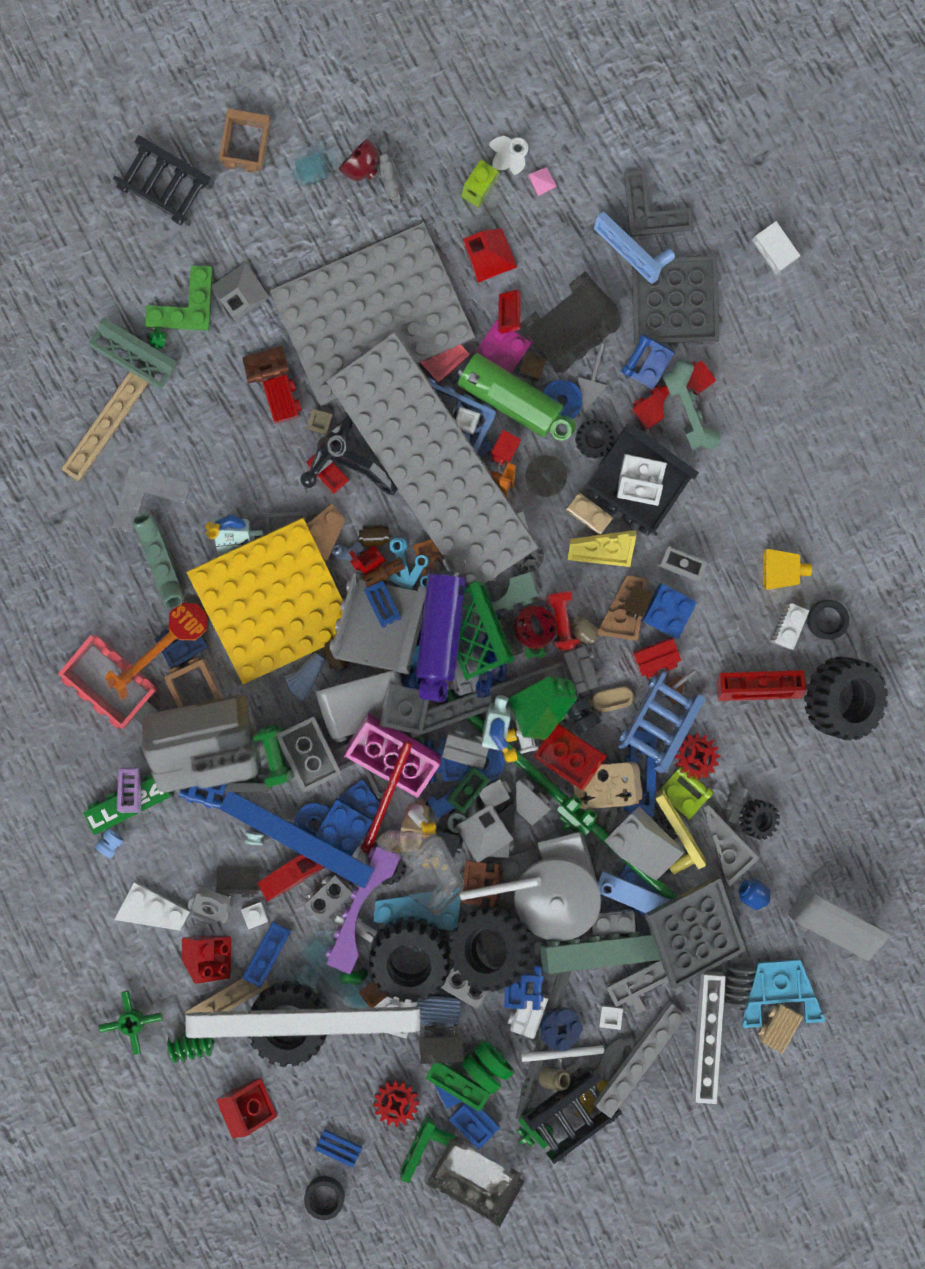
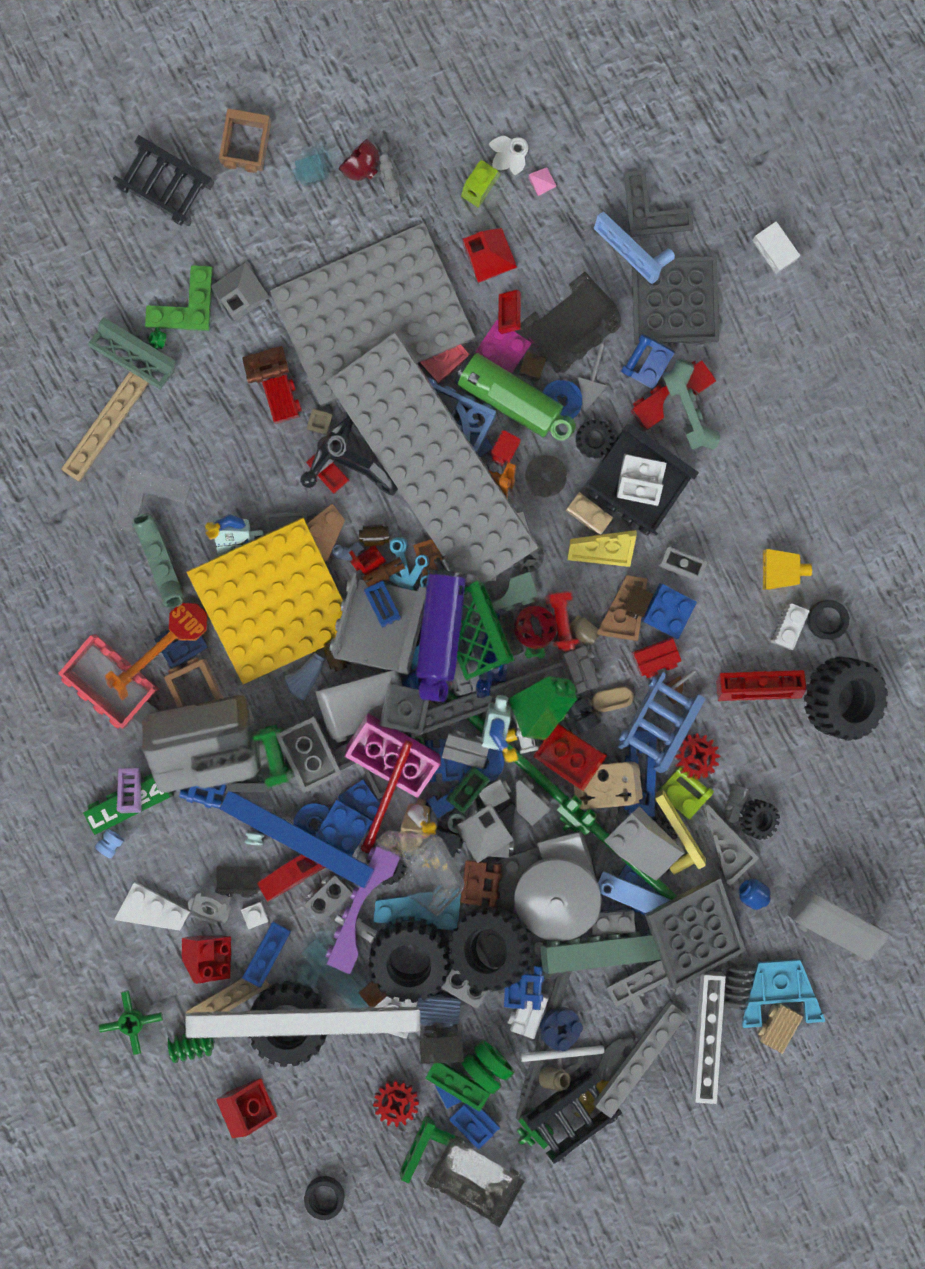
blue tile [315,1129,362,1168] -> none
green arm [339,968,368,985] -> none
white tile [455,407,480,435] -> none
white bar [460,877,541,900] -> none
white plate [599,1005,623,1030] -> none

